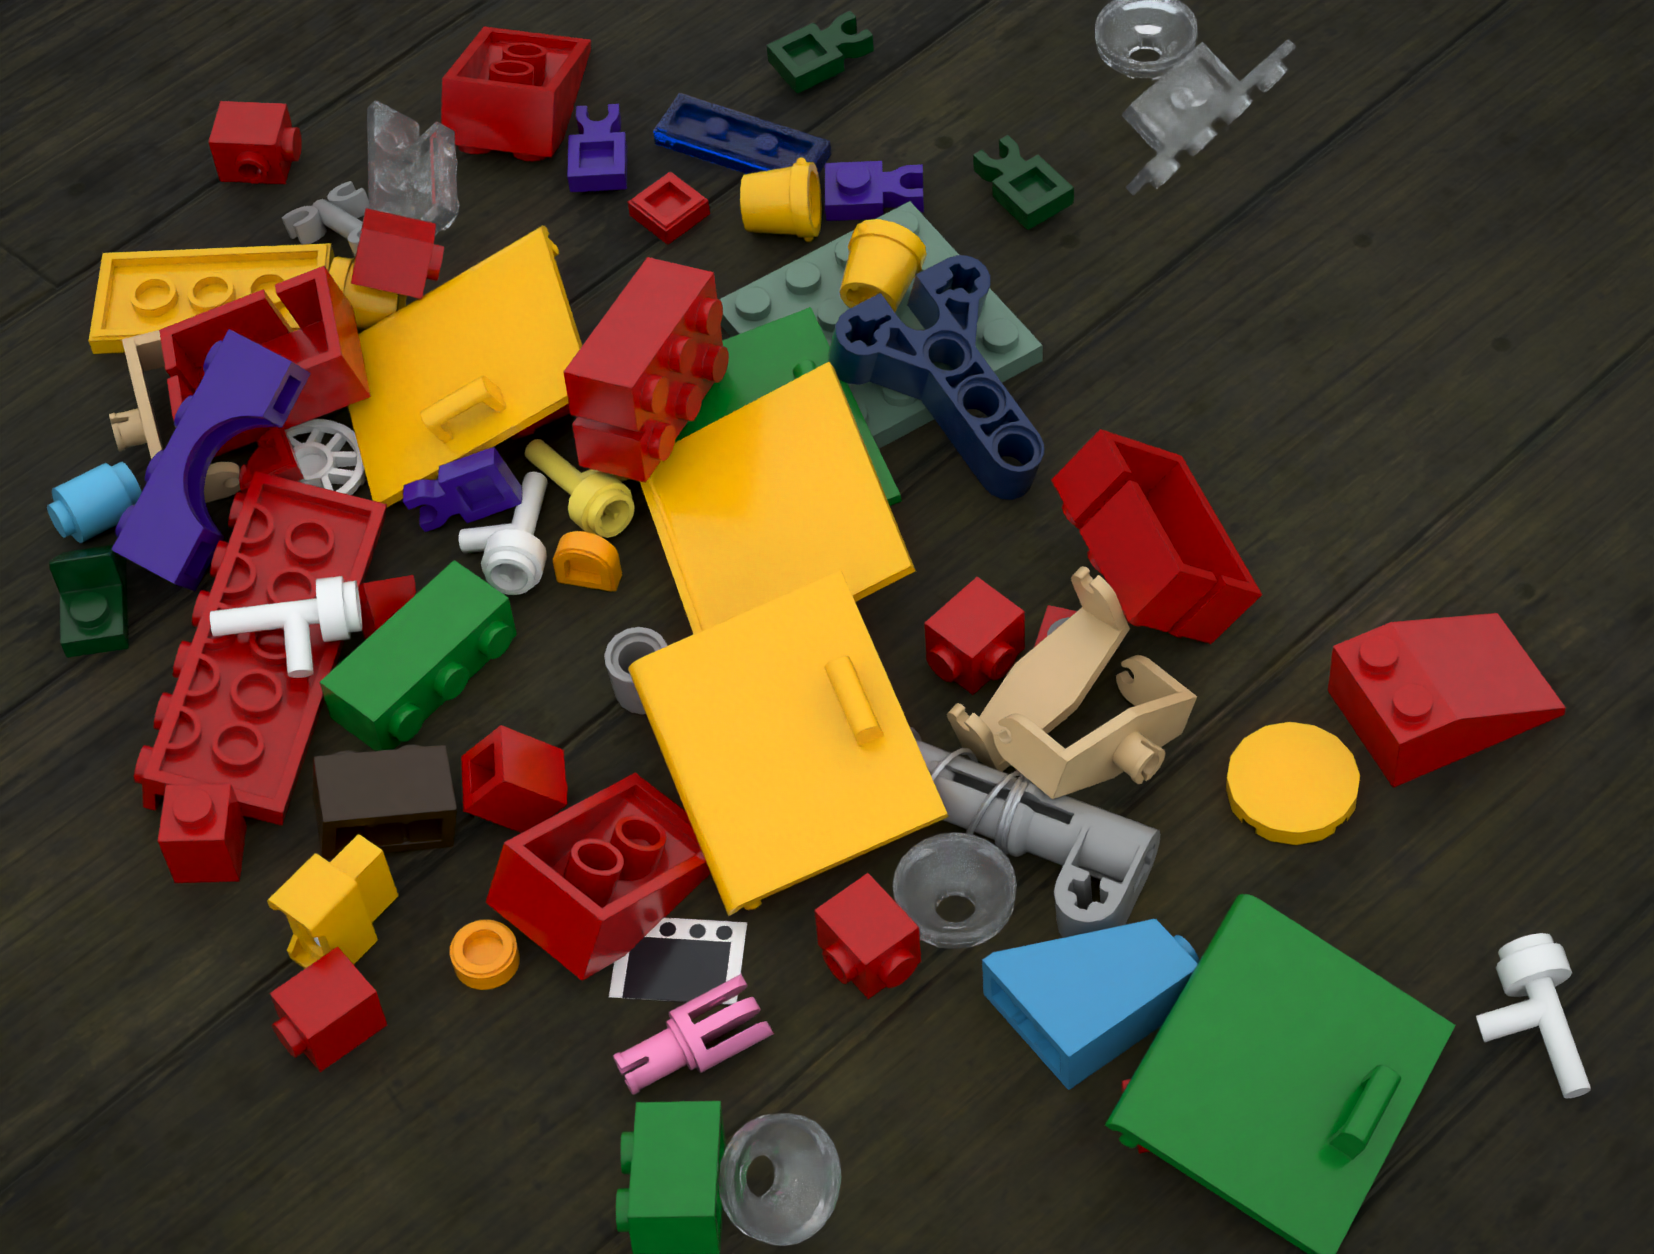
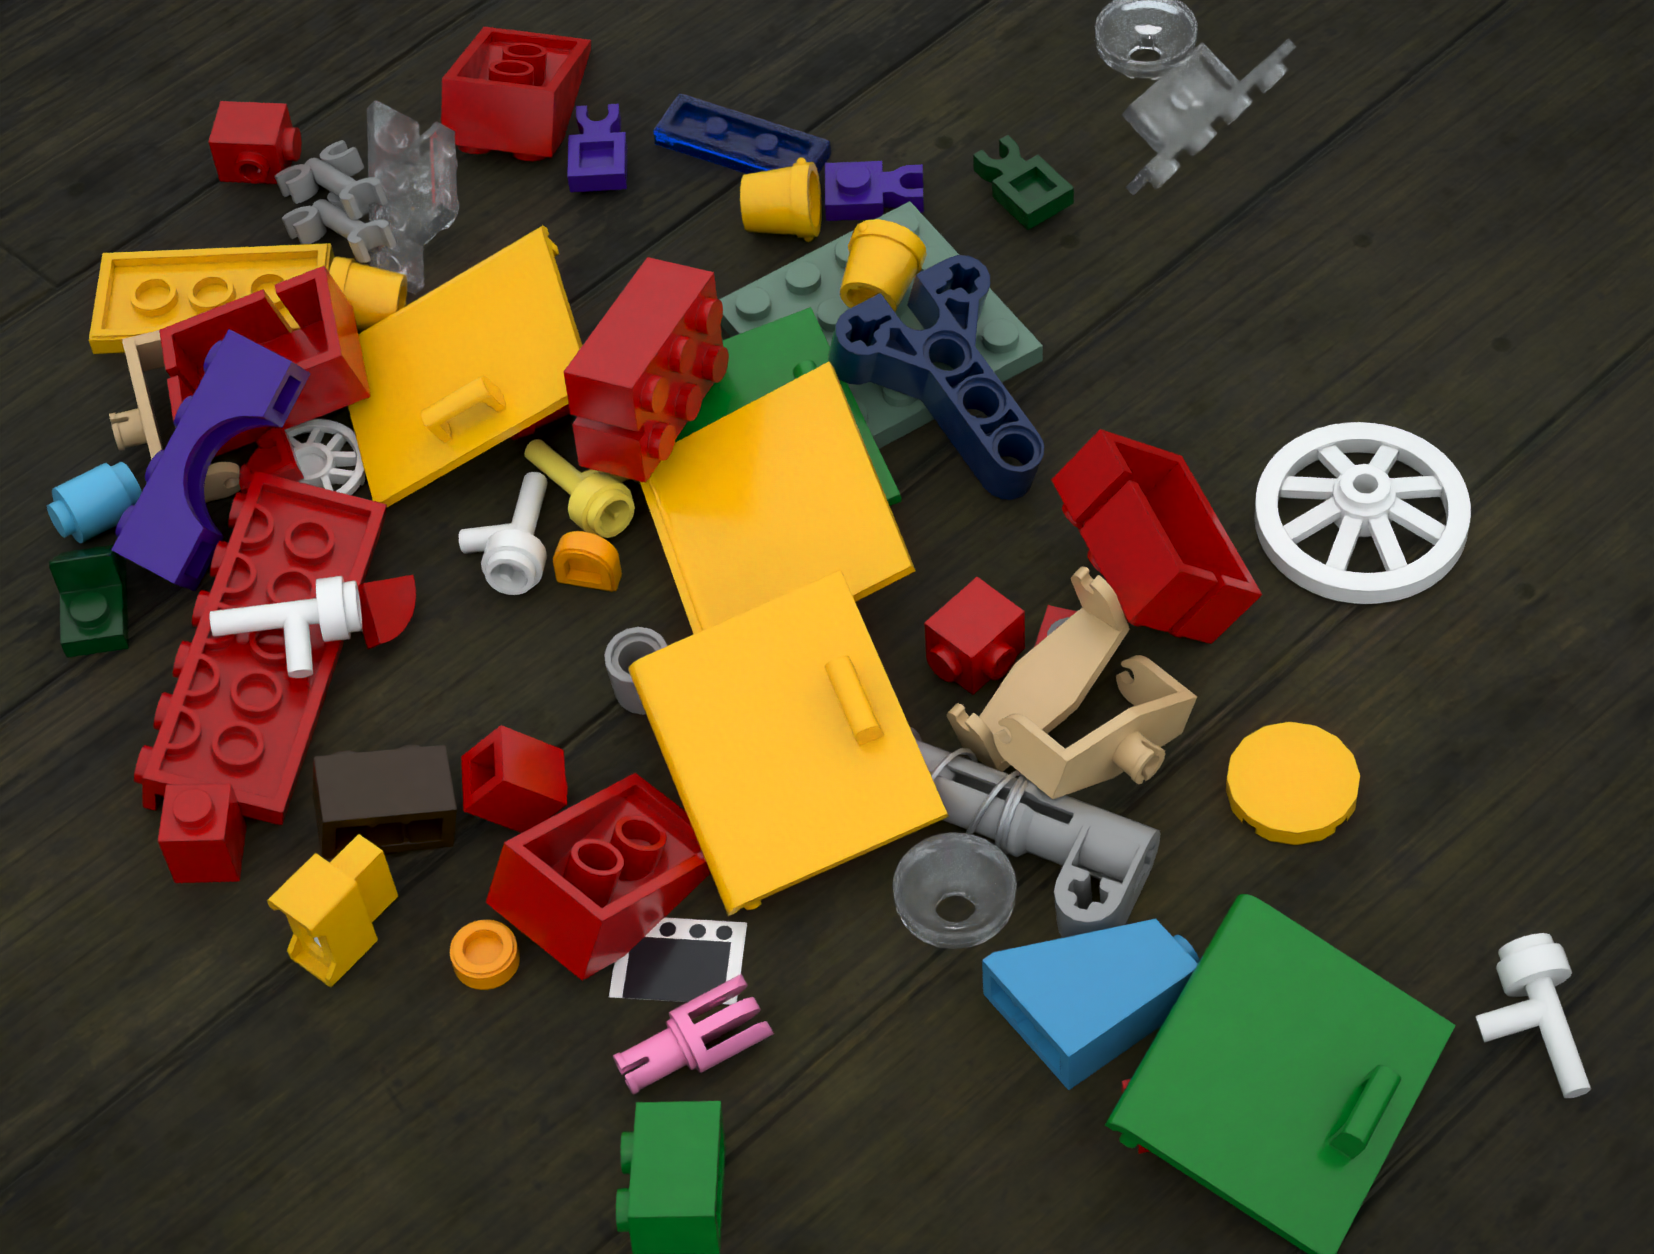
red brick [270,946,387,1072] -> none
green brick [320,560,517,751] -> none
red brick [351,208,444,299] -> none
dark purple plate [403,447,522,532] -> none
red tile [628,171,710,245] -> none
clear piece [718,1113,842,1246] -> none
dark green plate [766,11,874,94] -> none
red brick [814,873,921,999] -> none
red slope [1328,613,1566,788] -> none
none -> light grey bar [274,140,388,220]
none -> white wheel [1254,422,1471,604]

